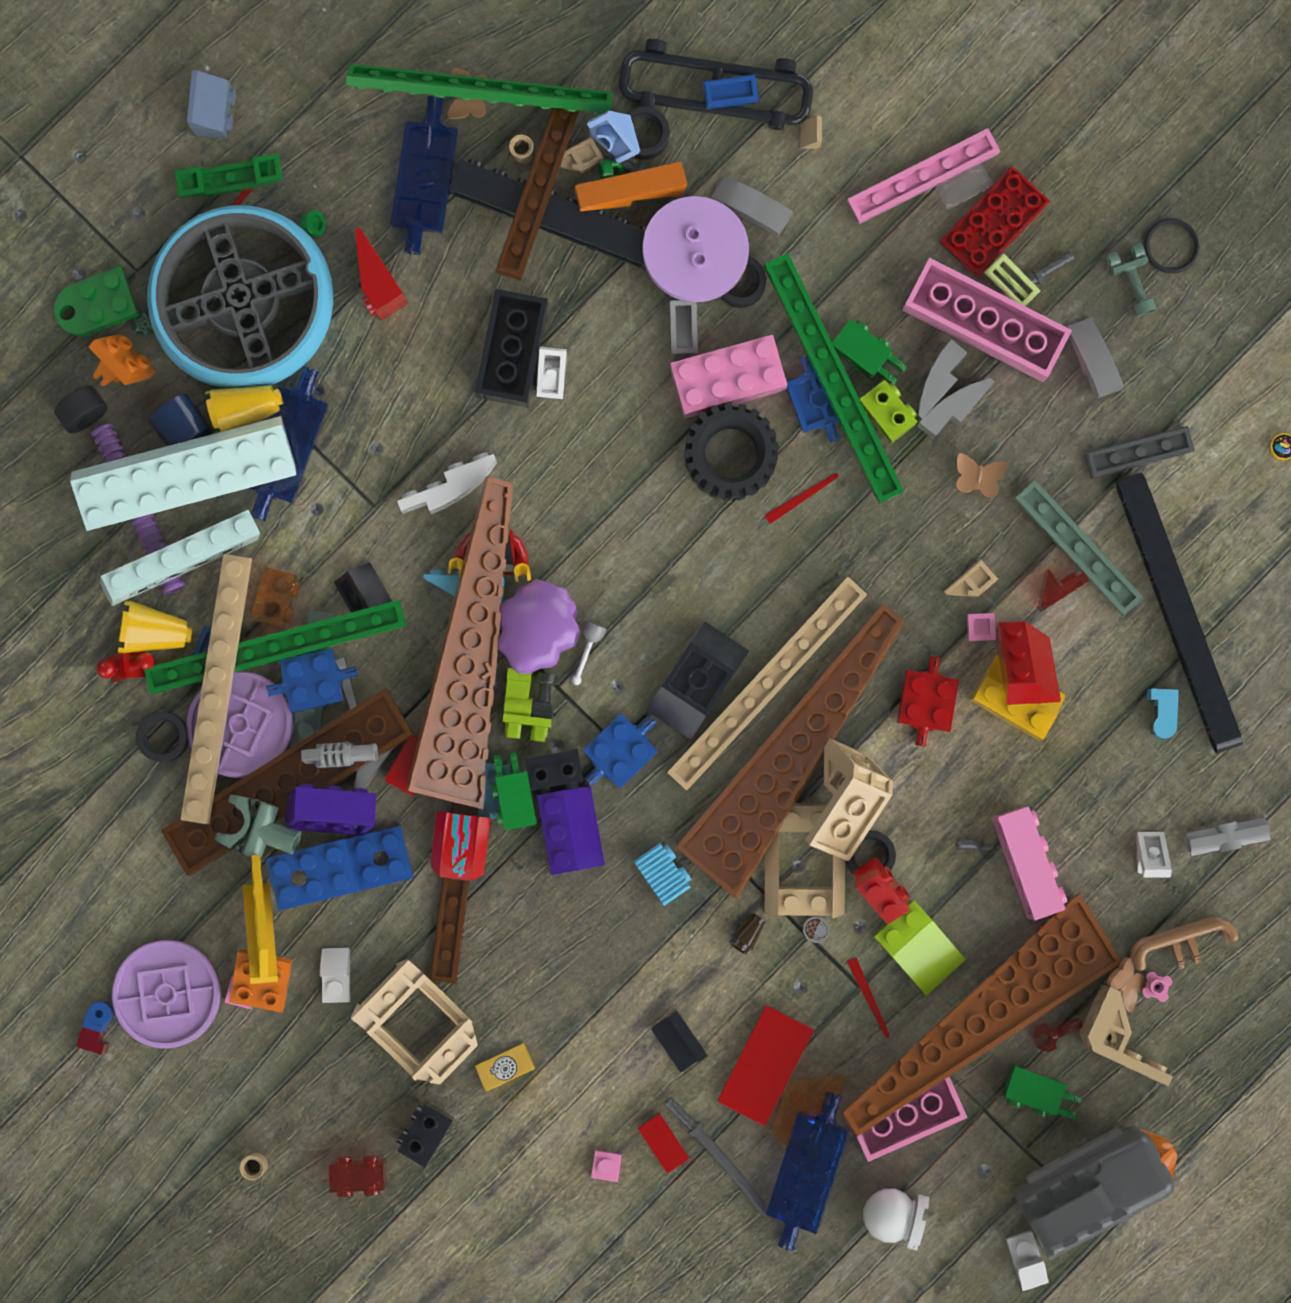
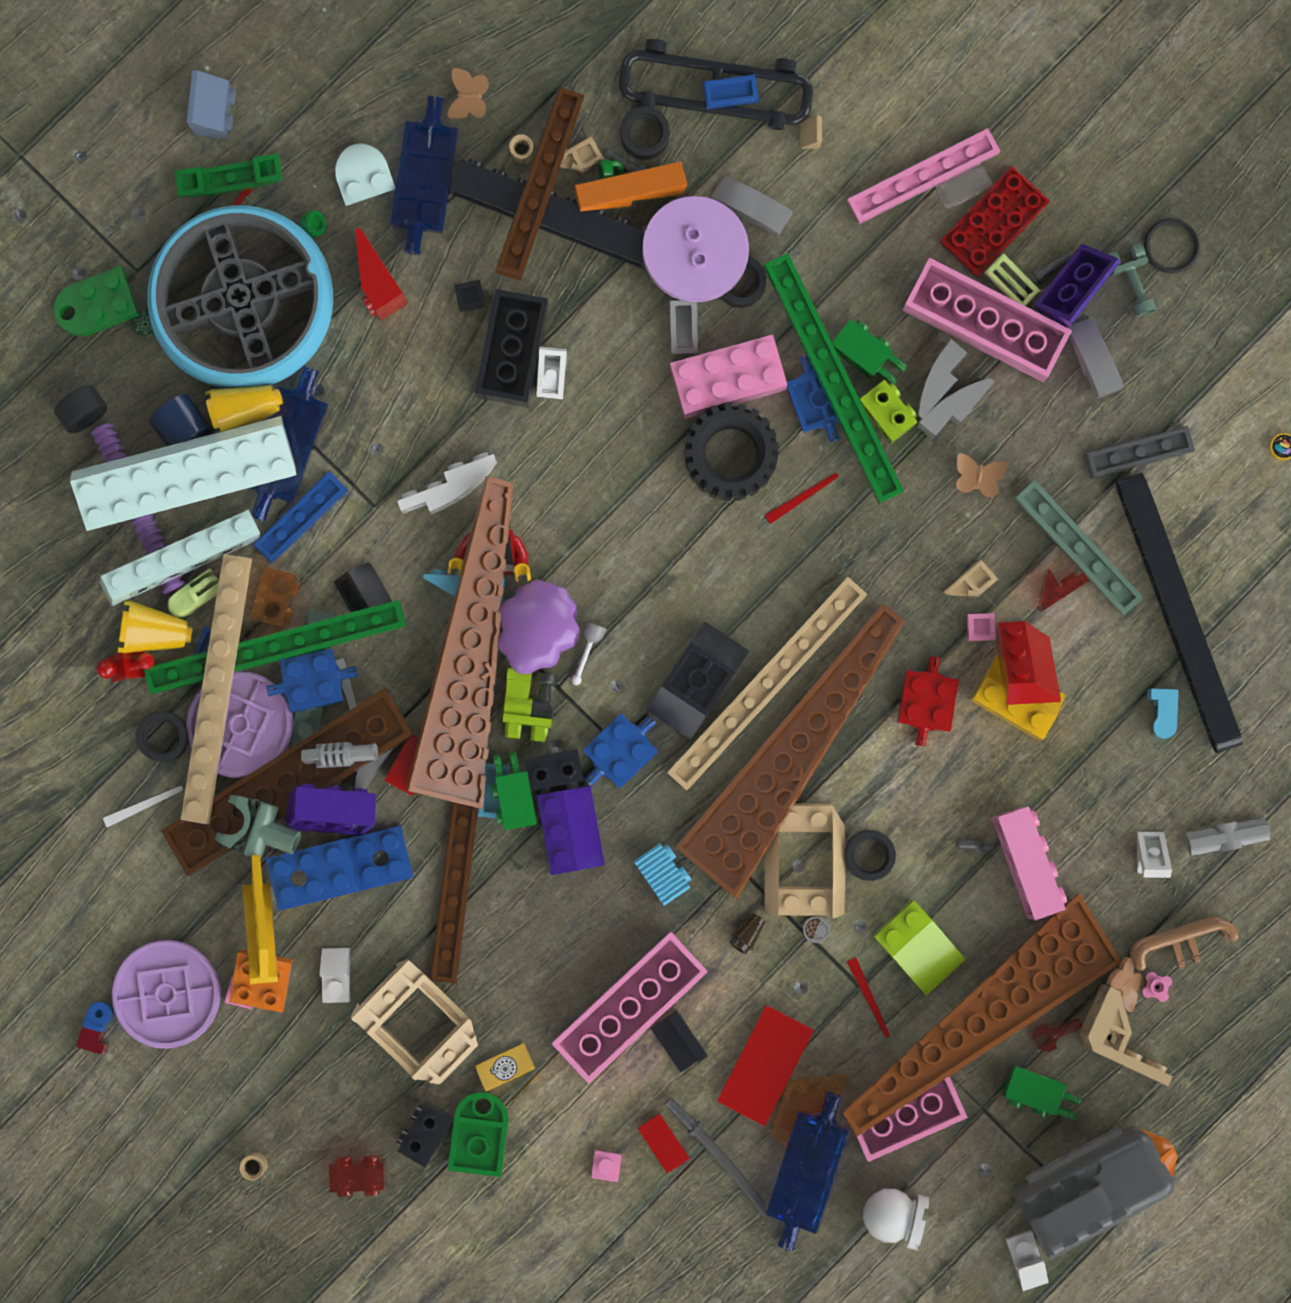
orange plate [89,334,156,386] -> none
green plate [346,64,613,115] -> none
red slope [431,811,492,881] -> none
light blue slope [587,111,640,164] -> none
tan bracket [805,738,893,861] -> none
red brick [854,857,910,924] -> none
none -> white sticker [103,786,183,828]
none -> yellowish green arm [168,568,219,618]
none -> blue tile [253,471,348,564]
none -> light aqua slope [335,143,396,206]
none -> green plate [447,1091,509,1177]
none -> black plate [454,280,486,313]
none -> bright pink brick [552,931,708,1084]
none -> dark purple slope [1034,244,1121,328]

